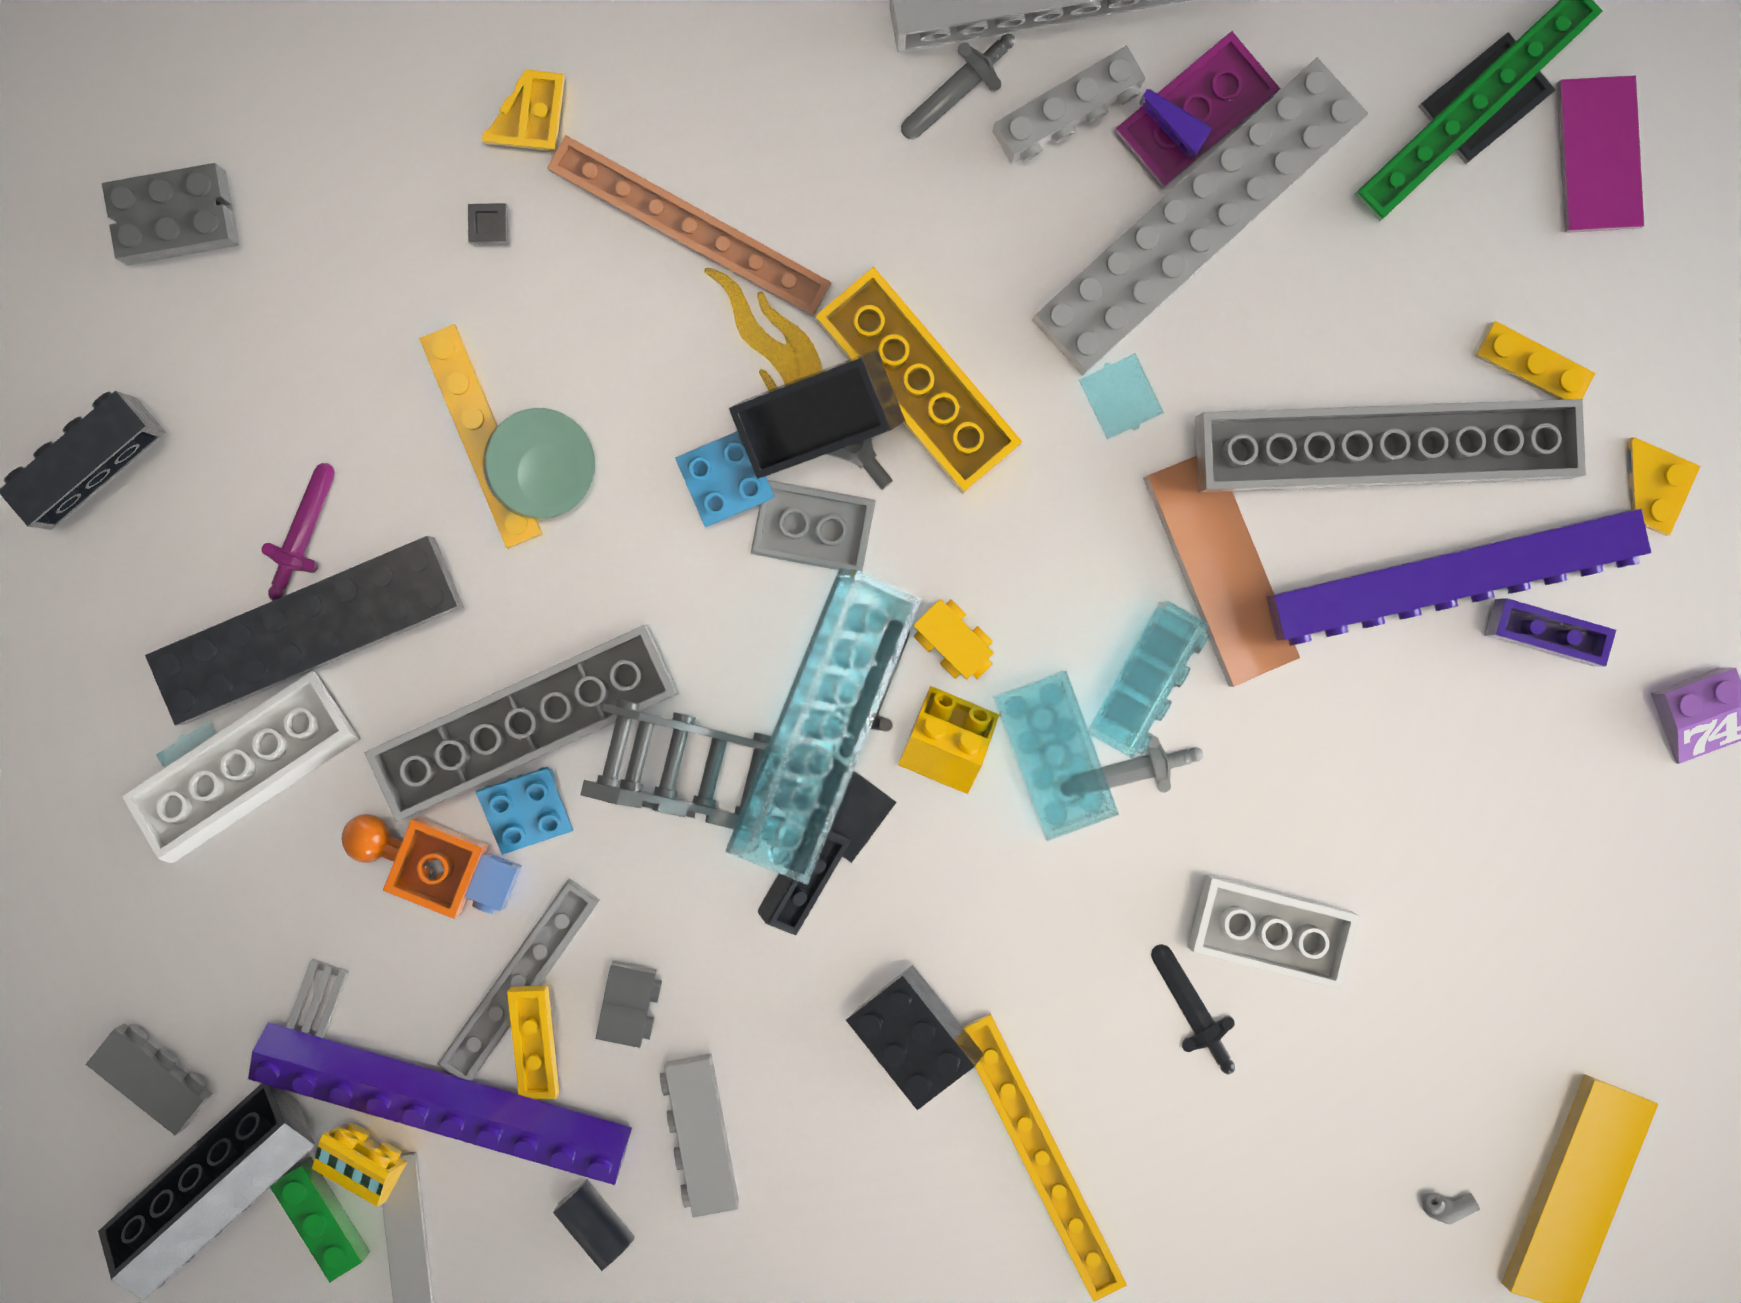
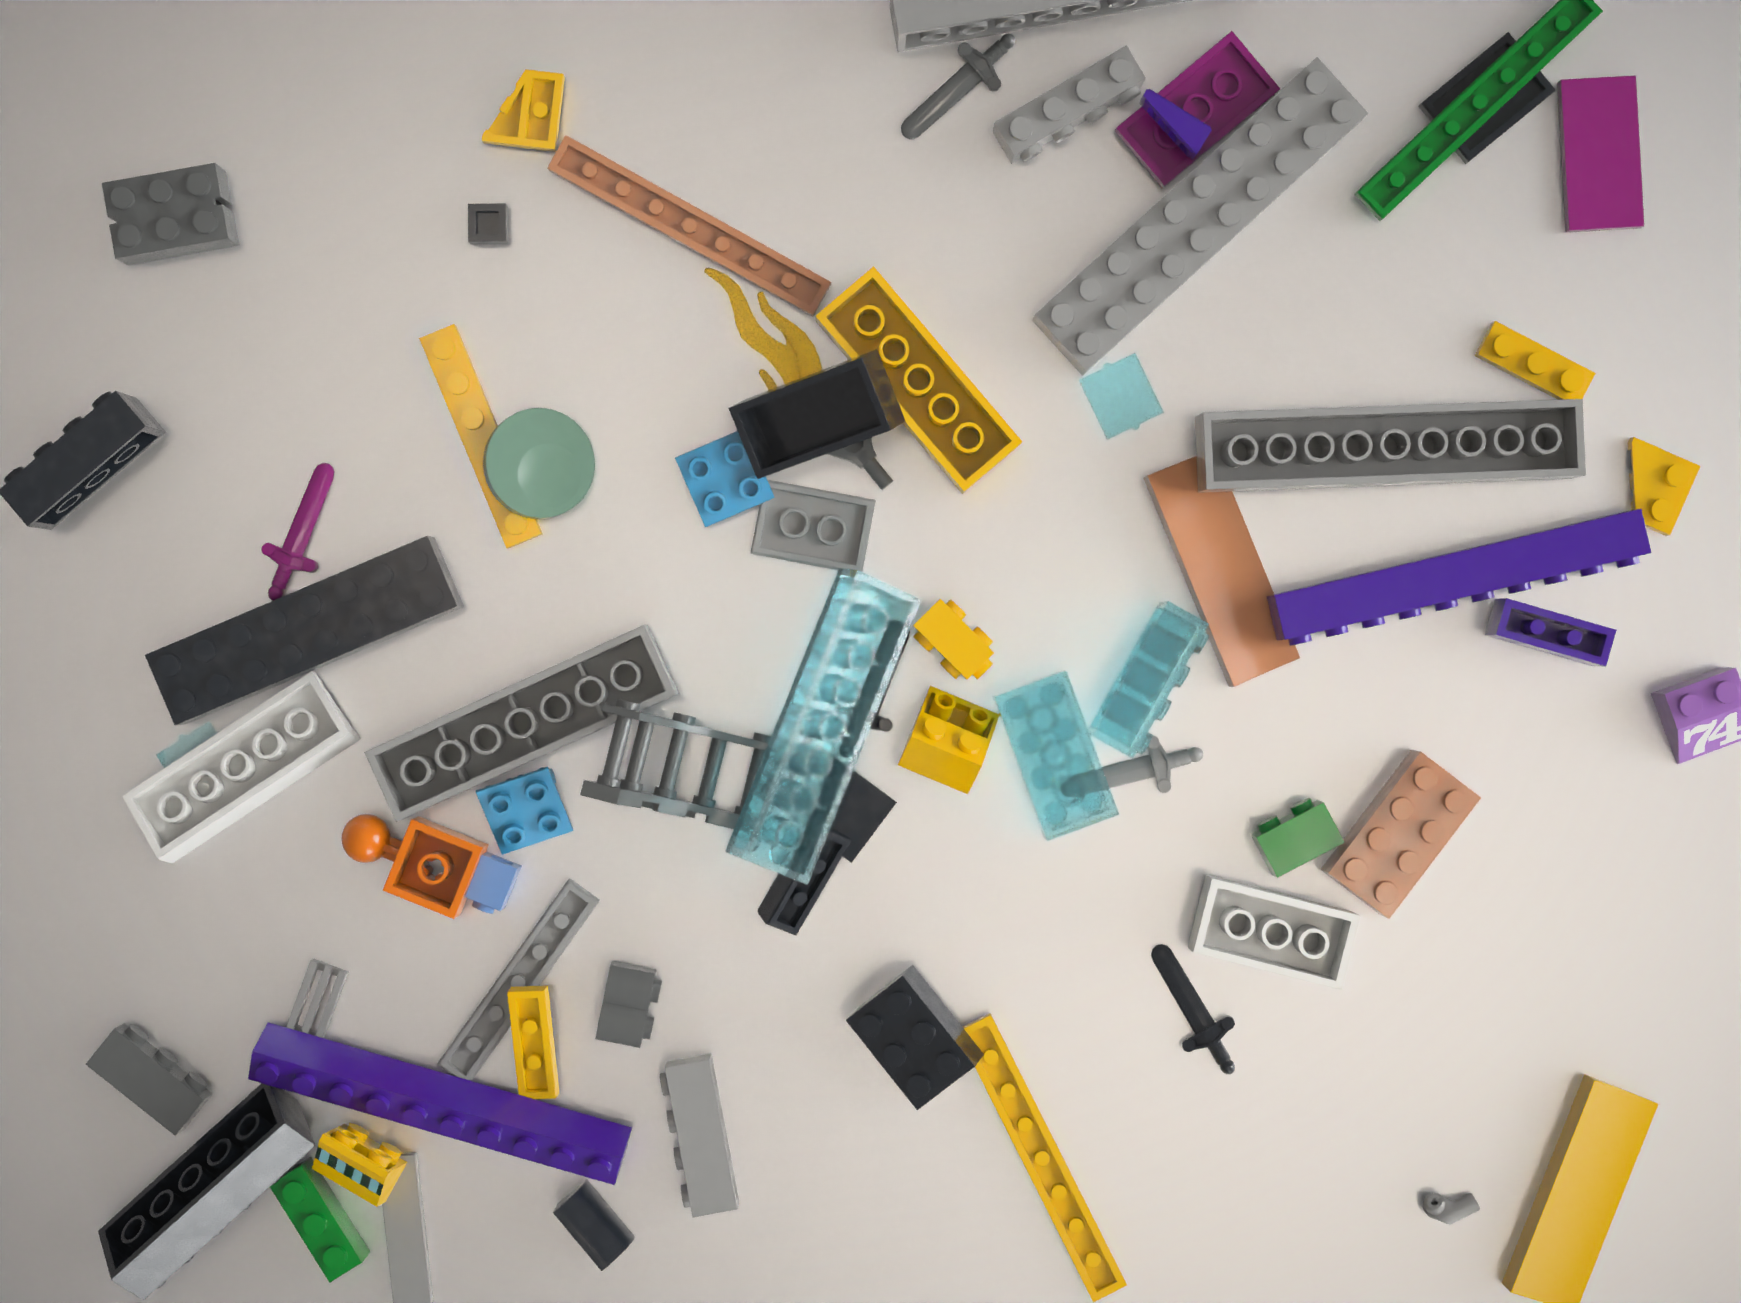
none -> brick [1251,798,1345,878]
none -> nougat brick [1321,750,1481,919]

